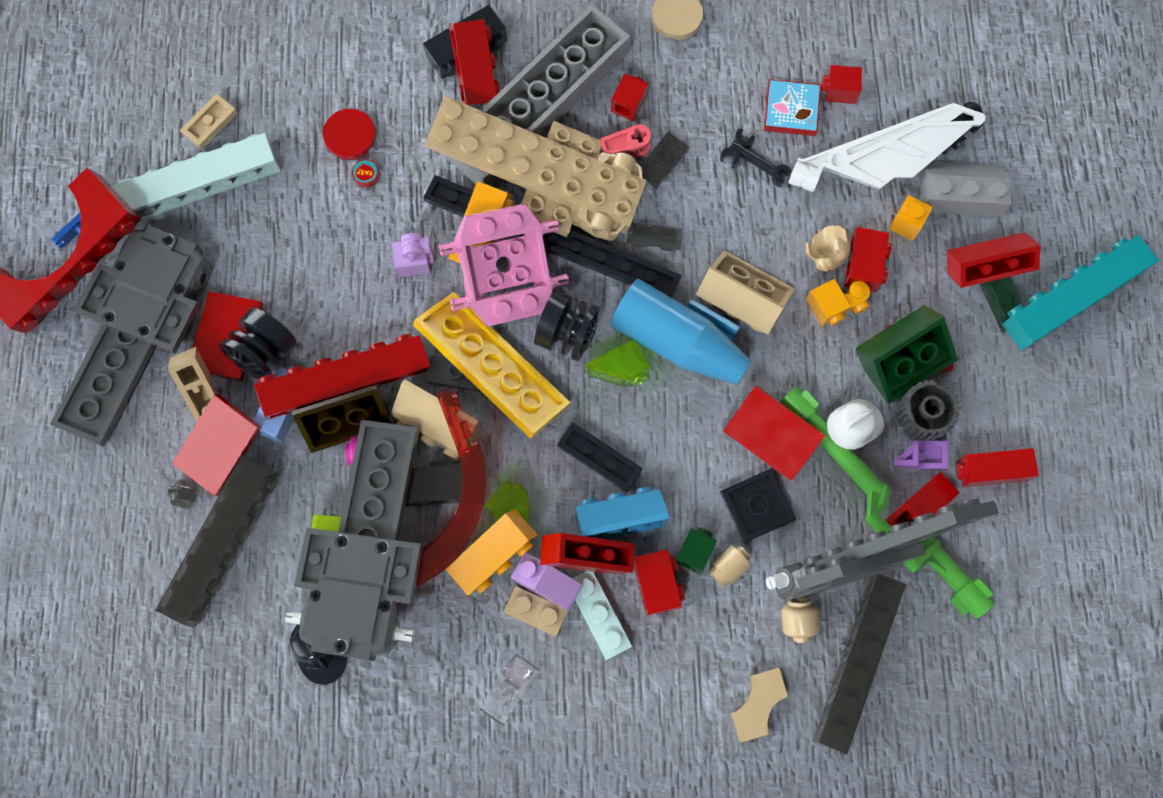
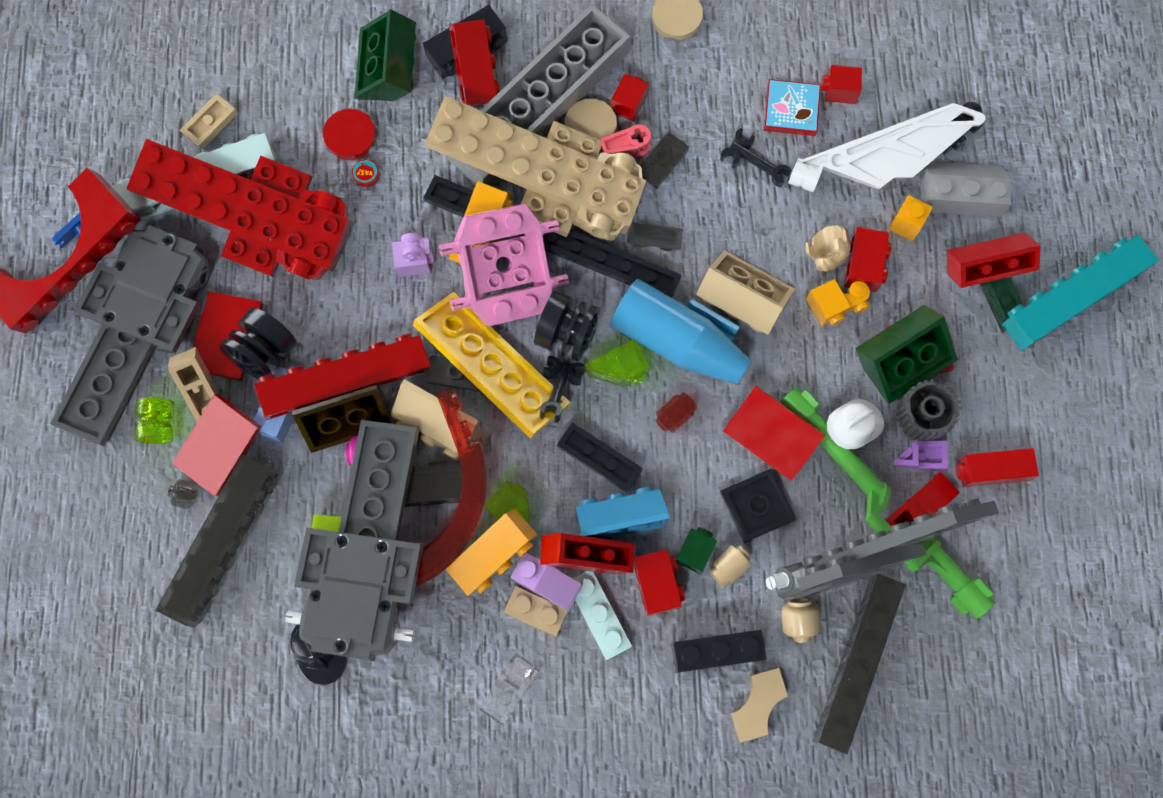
none -> red piece [126,139,353,280]
none -> clear neon green wheel [134,397,175,444]
none -> dark green slope [354,9,416,101]
none -> black bar [539,356,585,423]
none -> tan tile [565,99,617,140]
none -> clear red brick [655,392,697,433]
none -> black brick [671,629,767,673]

